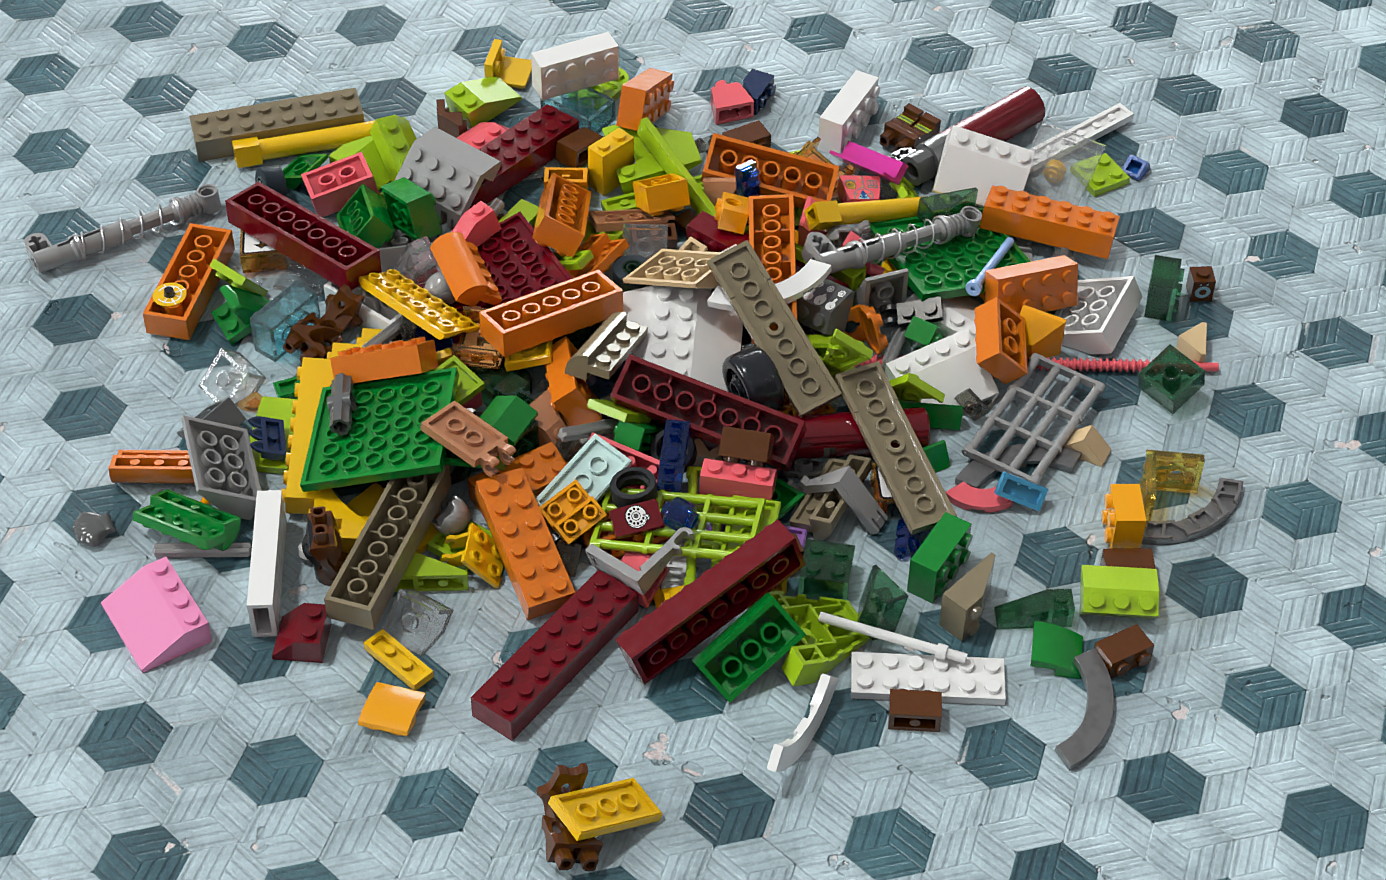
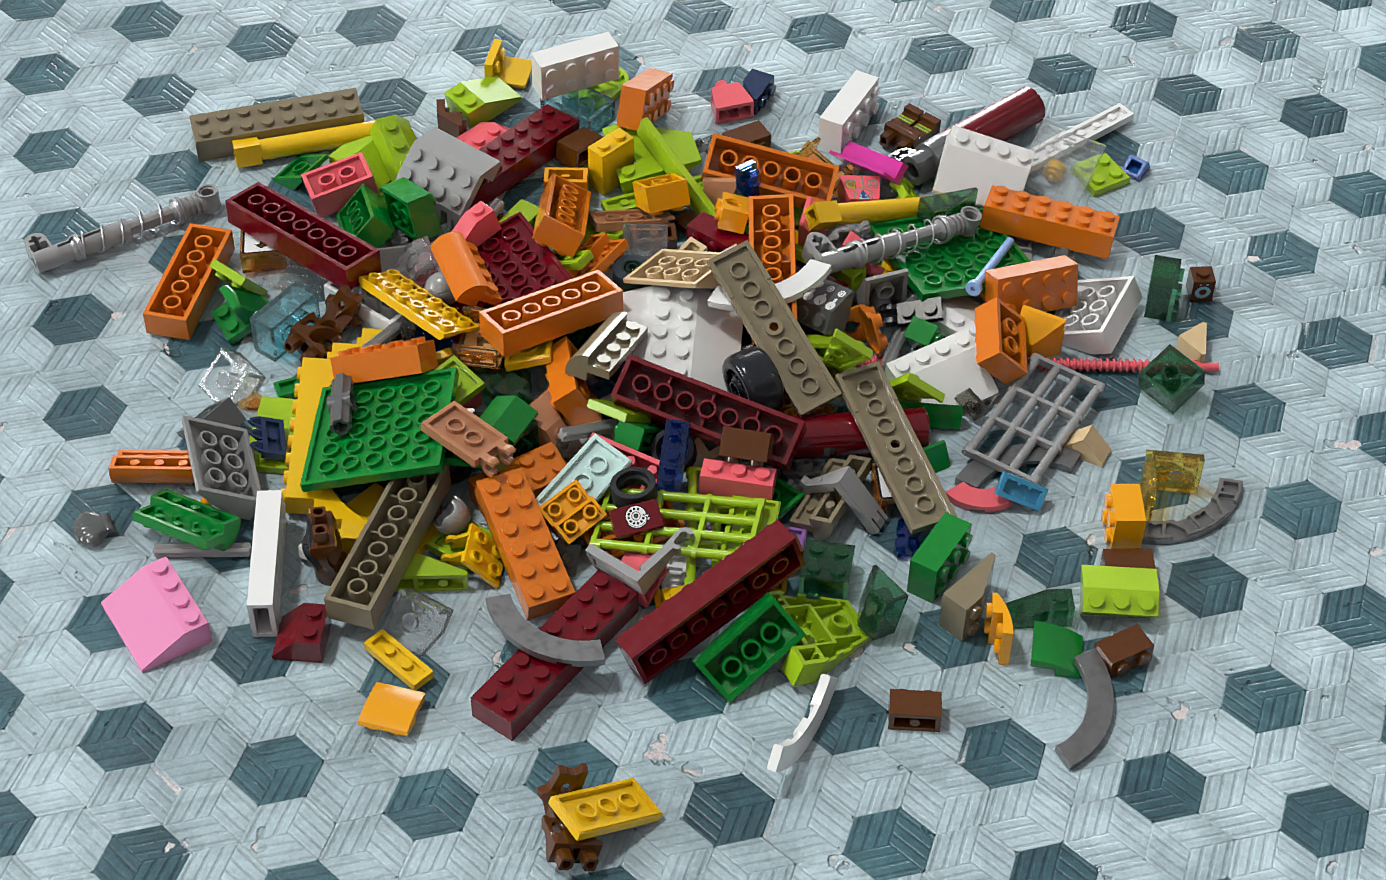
yellow piece [152,283,187,307] -> none
black wheel [255,165,286,197] -> none
clear blue head [661,497,699,531] -> none
white bar [818,612,968,663] -> none
white plate [851,652,1006,705] -> none
none -> flat silver tile [485,594,605,667]
none -> light orange slope [983,593,1013,665]

